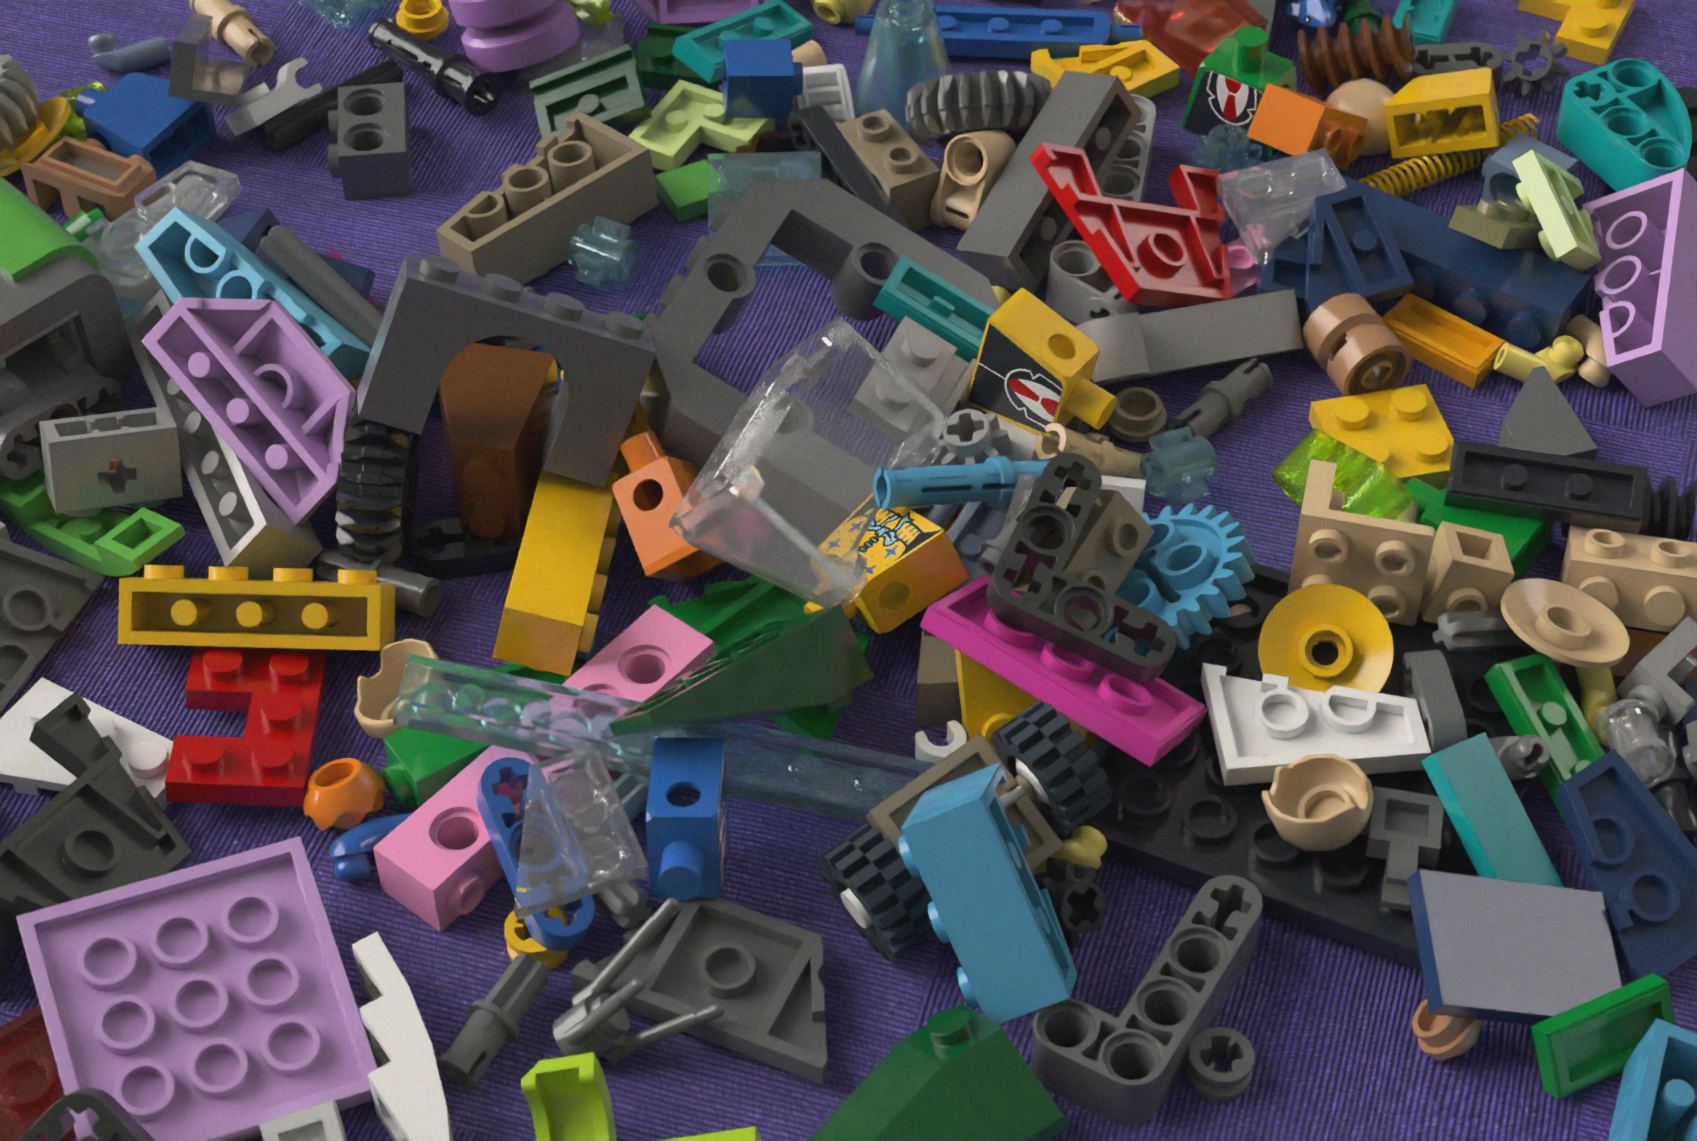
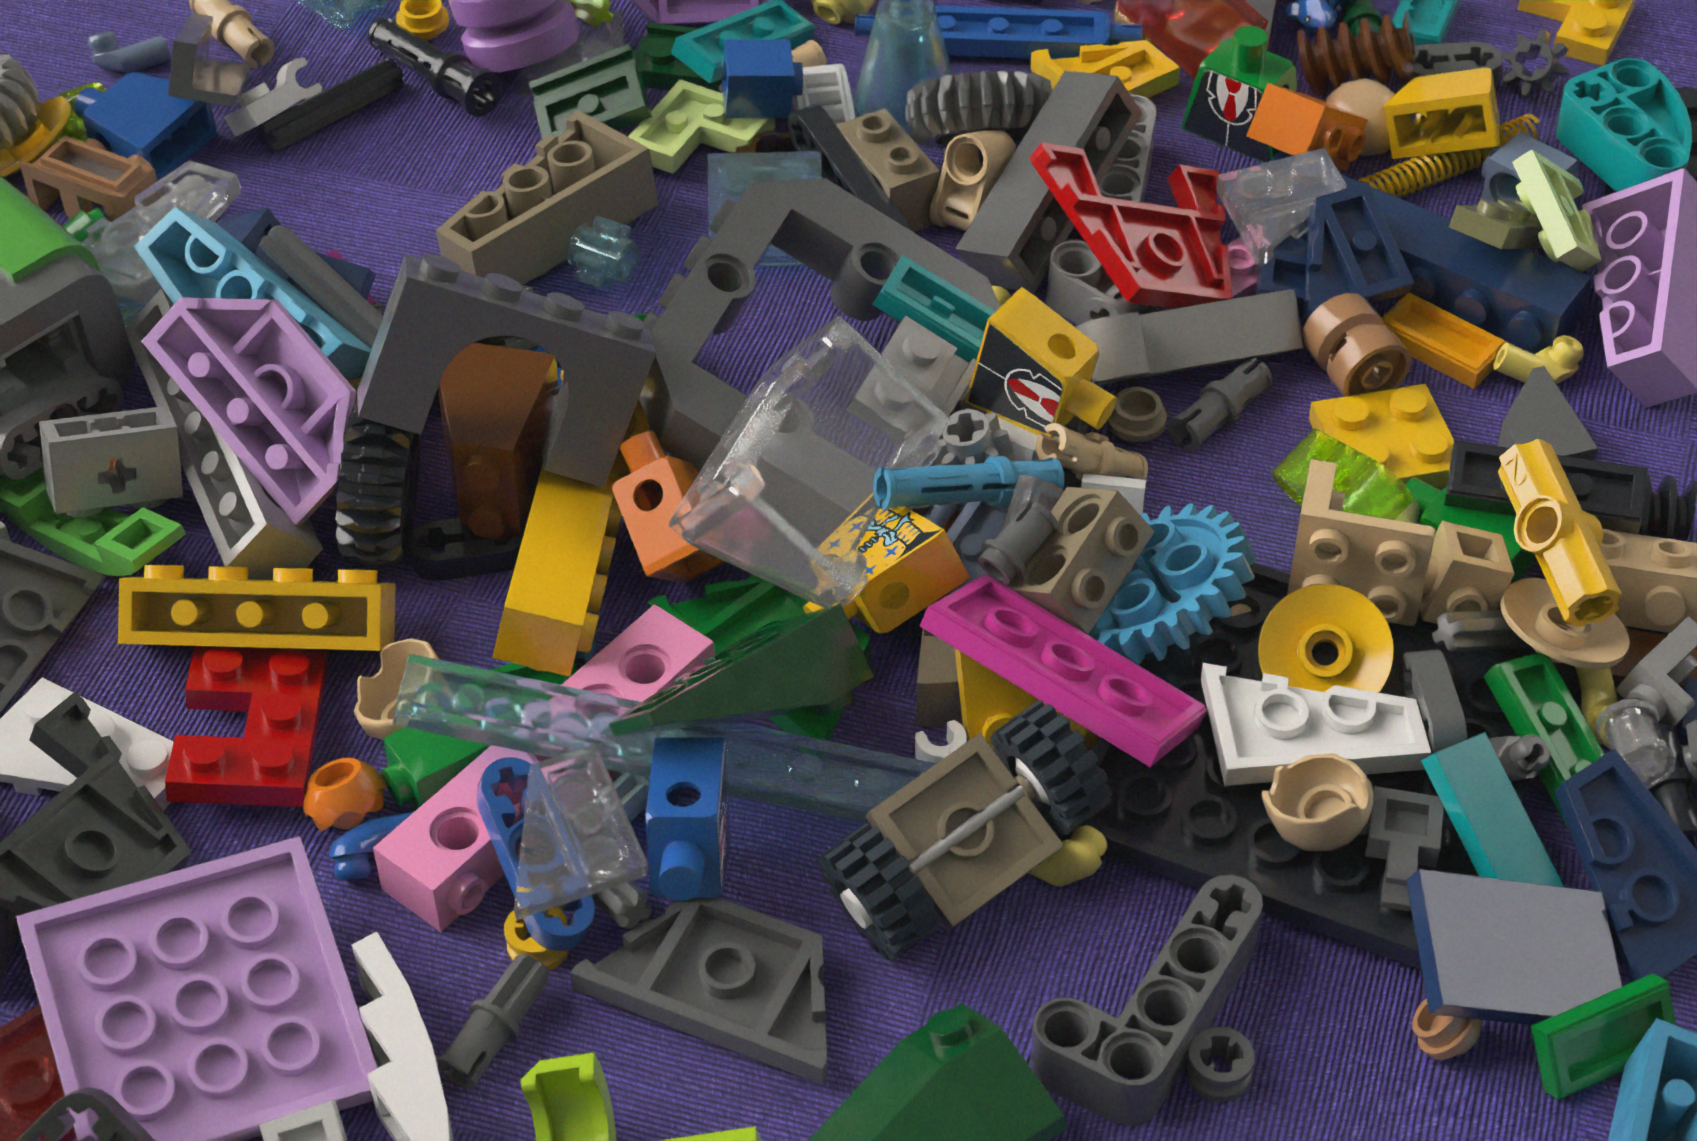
dark grey axle [316,549,442,618] -> none
dark grey brick [328,82,412,200] -> none
dark grey plant [552,898,725,1065] -> none
bright green tile [655,159,729,222] -> none
dark azure wedge [899,762,1078,1025] -> none
pearl dark grey beam [986,453,1176,682] -> none
black gear [1032,857,1109,948] -> none
clear light blue gear [1140,426,1218,506] -> none
clear light blue gear [1192,124,1262,194] -> none
tan arm [1565,314,1613,388] -> none
none -> yellow piece [1498,439,1622,628]

